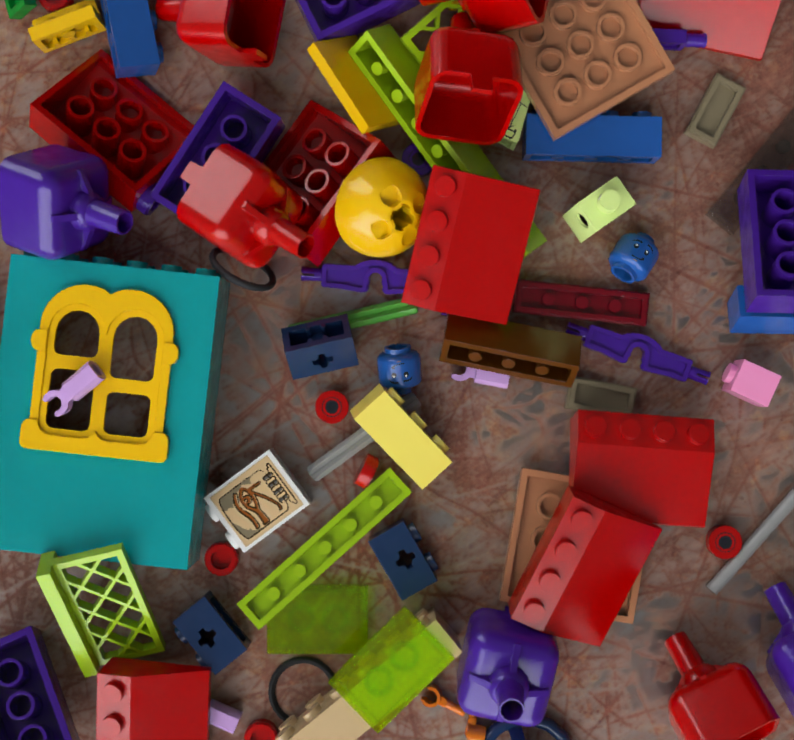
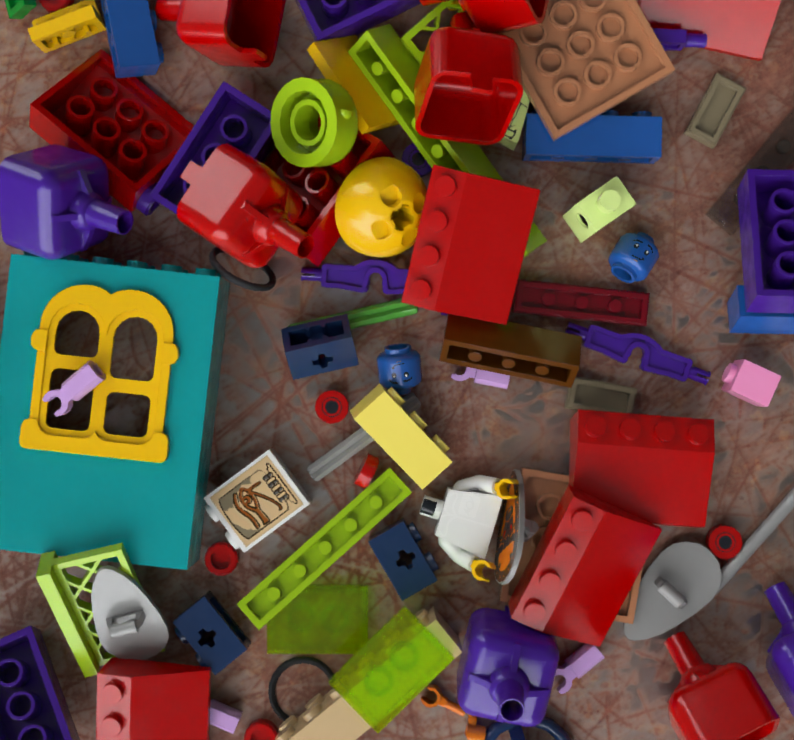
none -> light grey shield [91,565,169,660]
none -> lime piece [270,77,358,168]
none -> white torso [419,475,519,582]
none -> shield [494,469,539,585]
none -> lavender bar [555,643,605,694]
none -> light grey shield [624,541,722,641]

